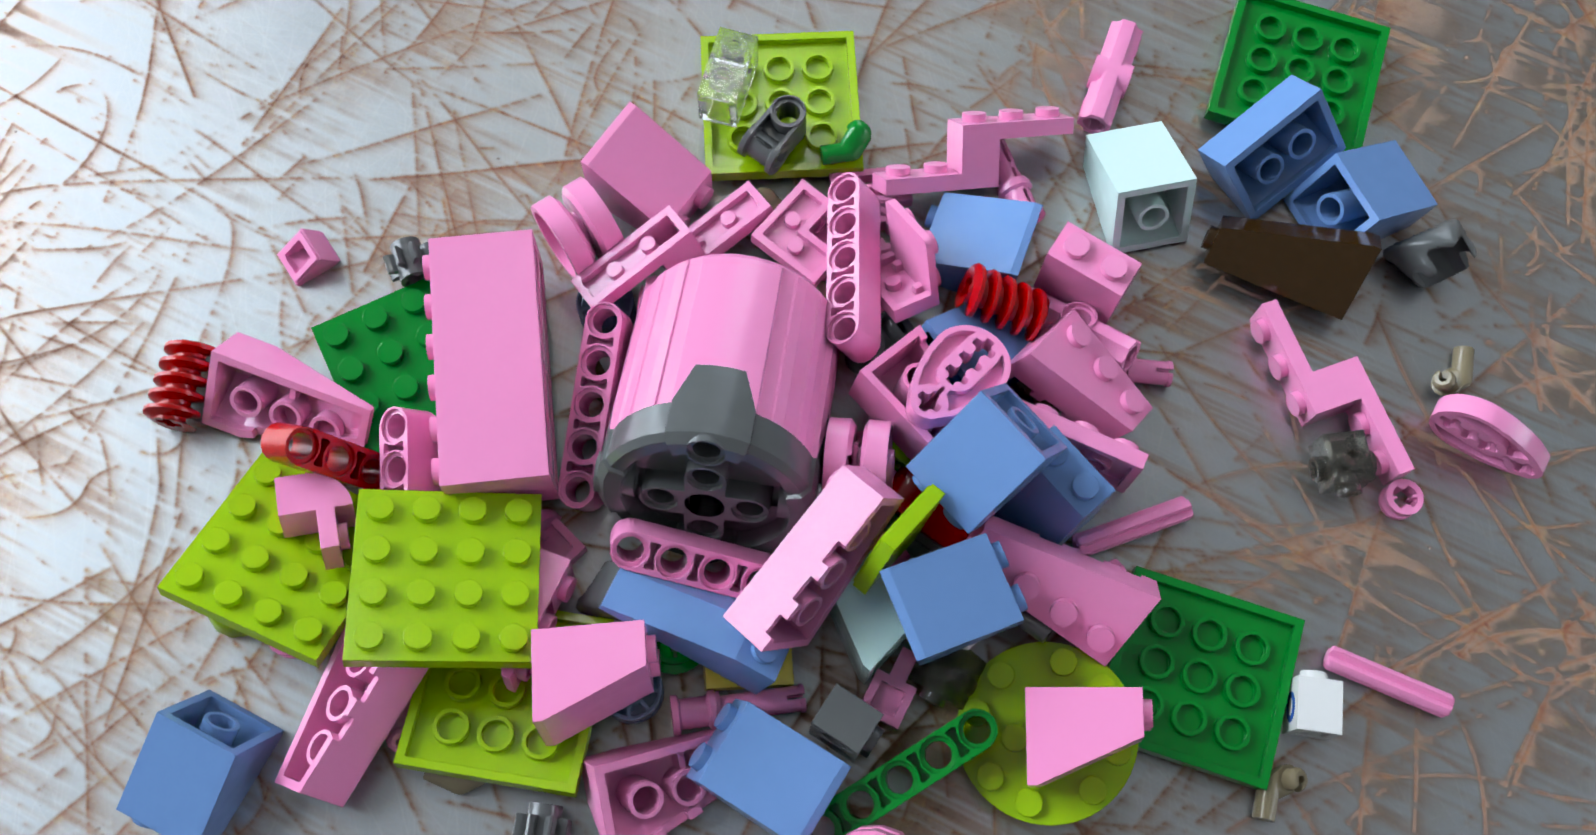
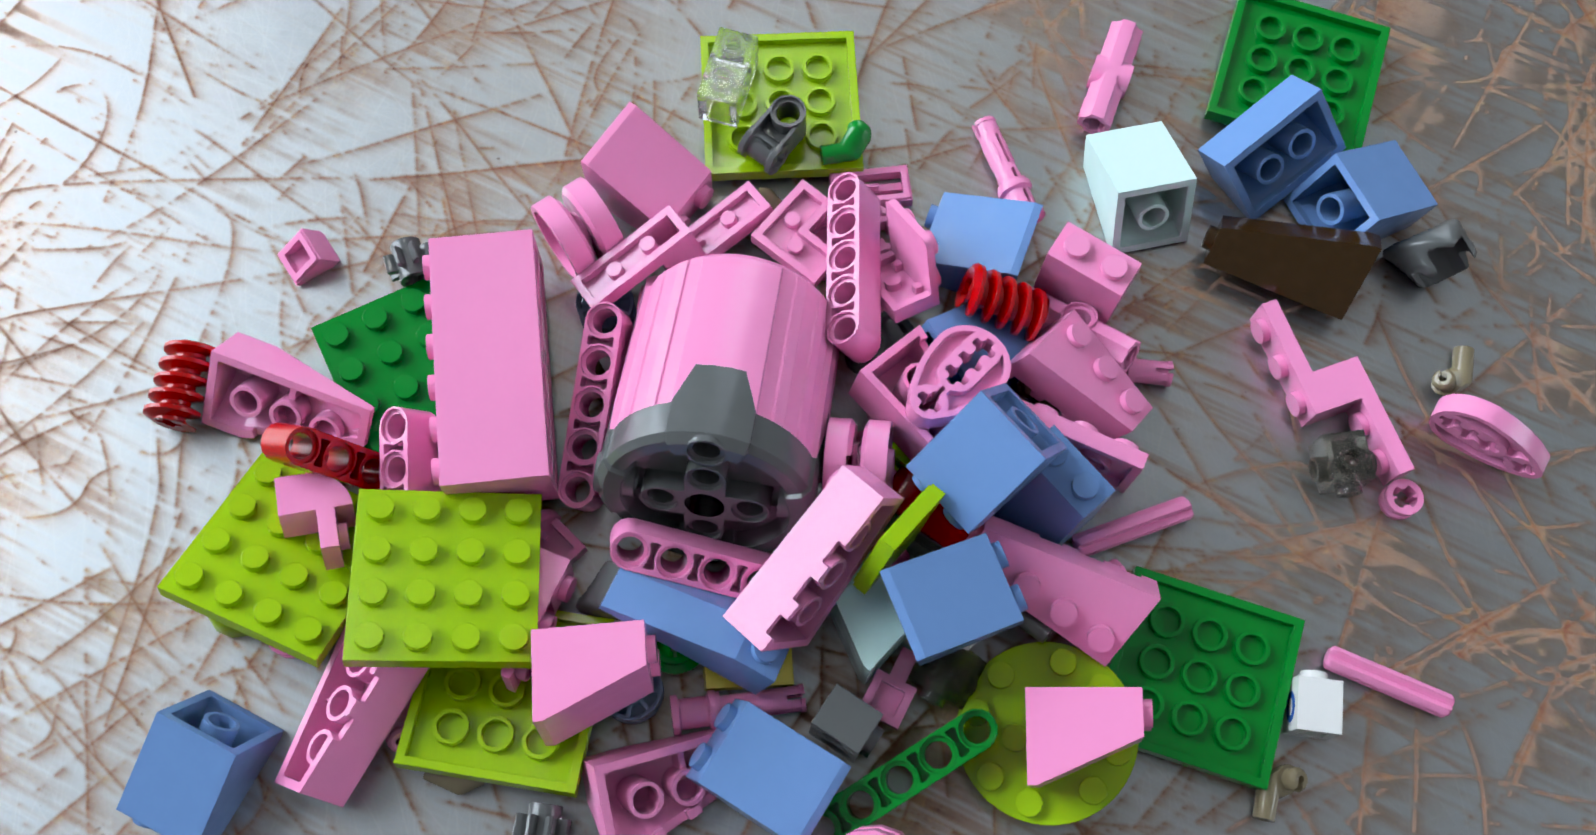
bright pink bracket [872,106,1074,196] -> none

